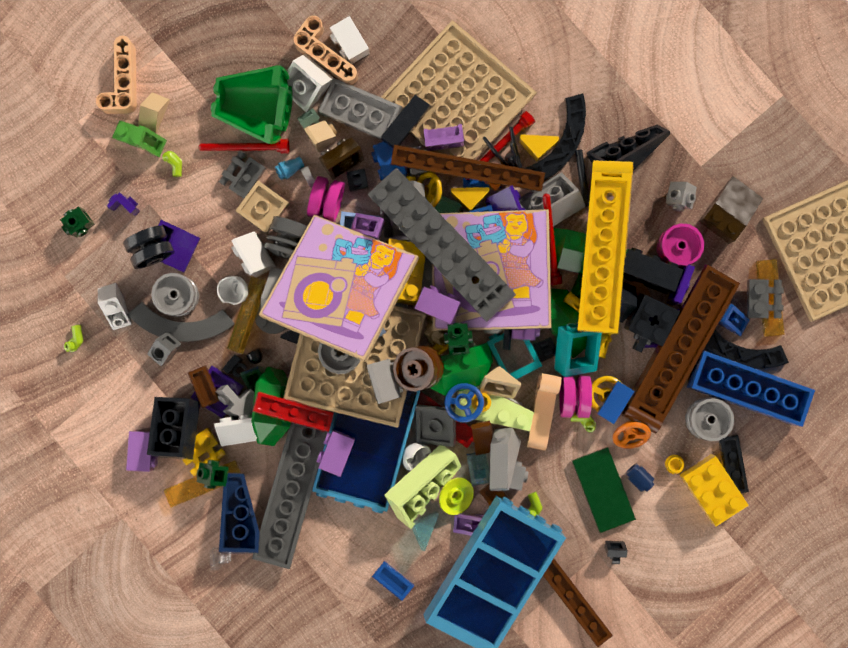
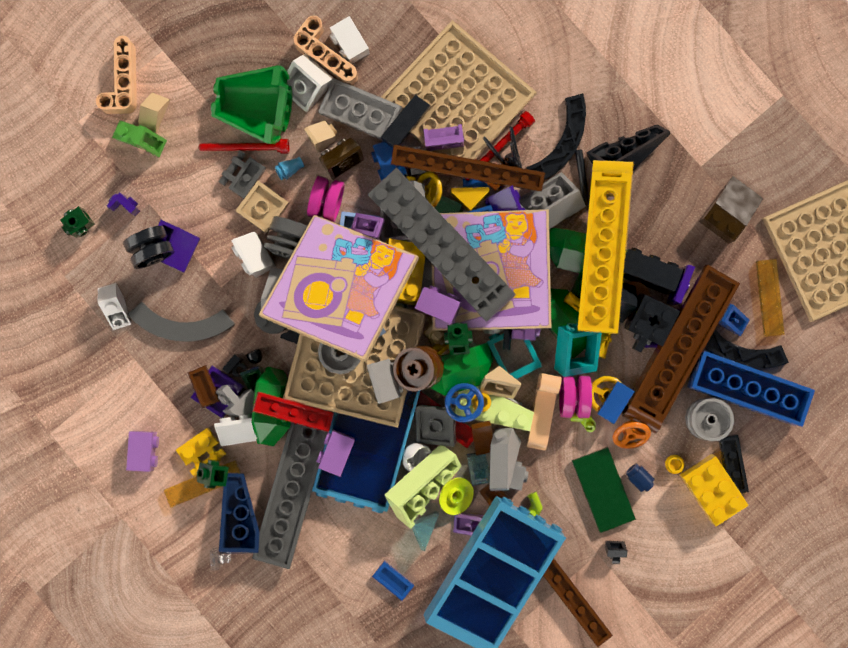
lime arm [64,325,83,352] -> none
dark grey brick [147,332,181,366] -> none
black brick [147,397,200,460] -> none
light grey wheel [151,273,199,317] -> none
lime arm [162,151,182,177] -> none
white hair [217,276,248,305] -> none
clear yellow tile [227,276,267,354] -> none
sand green tile [297,108,320,129] -> none
light grey piece [301,166,315,188] -> none
black tile [346,169,369,192] -> none
yellow slope [519,134,559,162] -> none
black tile [533,337,556,362] -> none
red piece [542,193,563,285] -> none
dark pink wheel [656,223,704,268] -> none
light grey brick [666,181,697,212] -> none
dark grey plate [747,279,784,319] -> none

